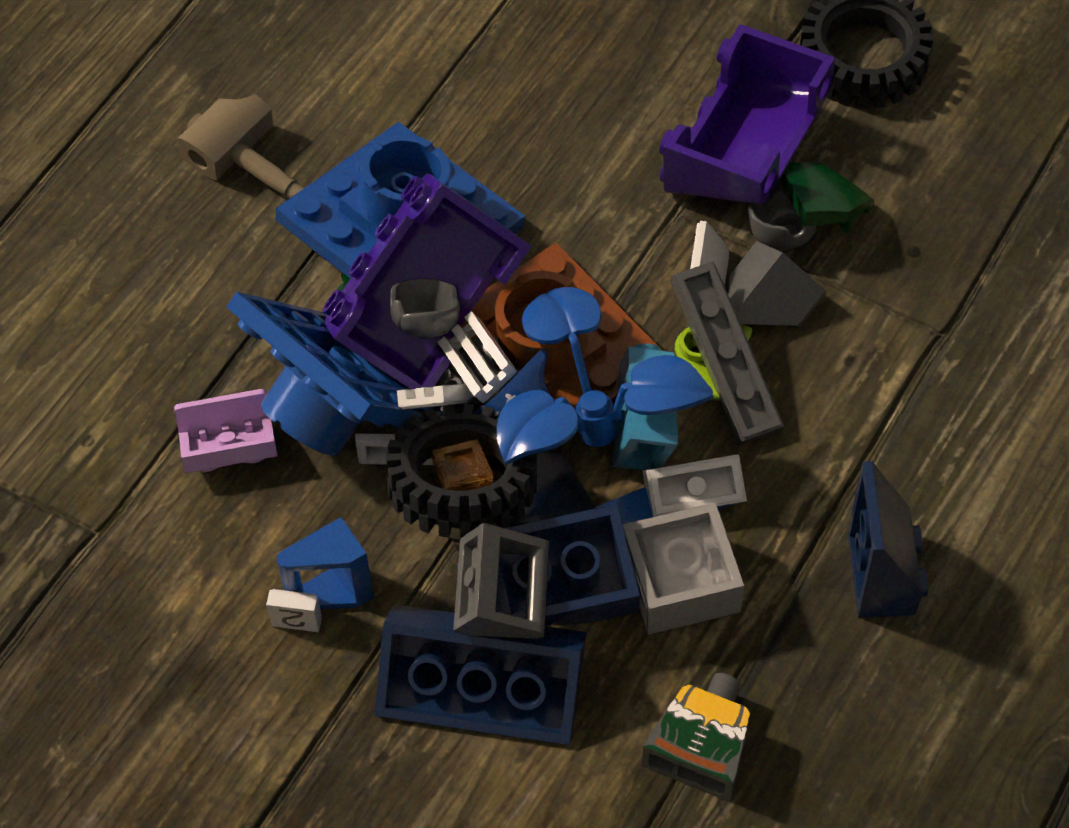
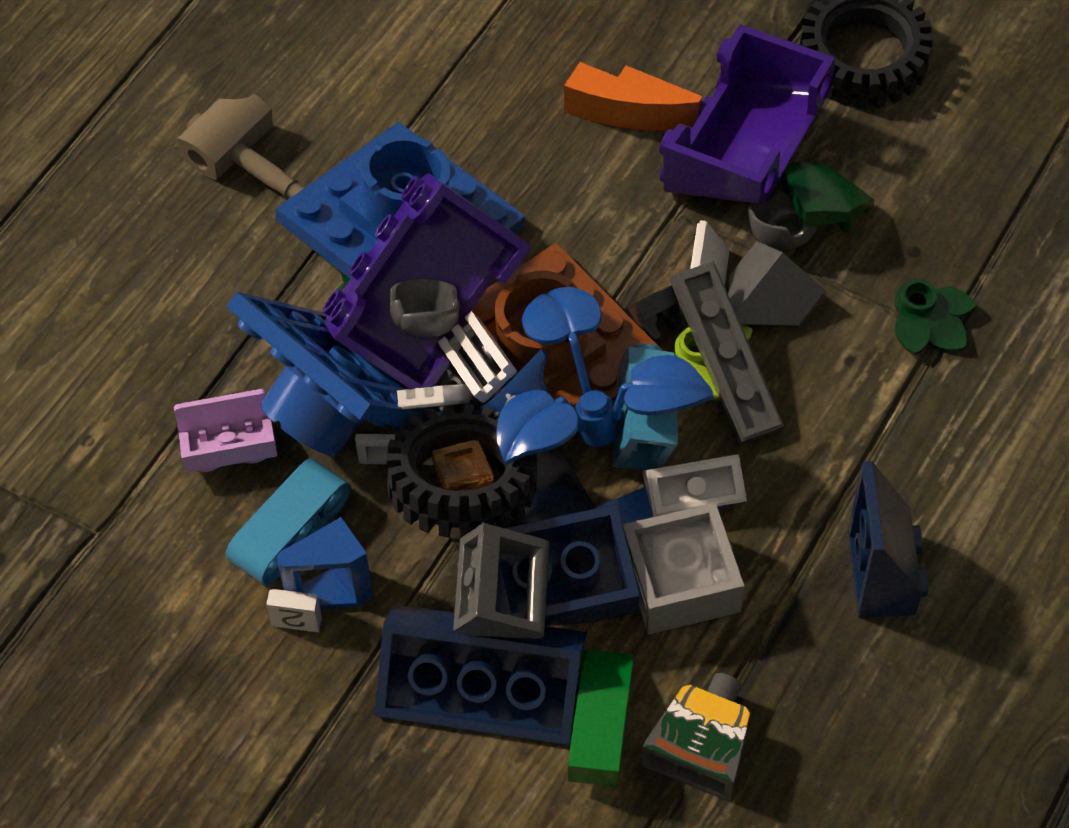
none -> dark azure beam [226,458,351,586]
none -> orange slope [564,62,703,131]
none -> green slope [568,649,634,787]
none -> black tile [622,285,682,340]
none -> dark green plate [894,279,976,355]

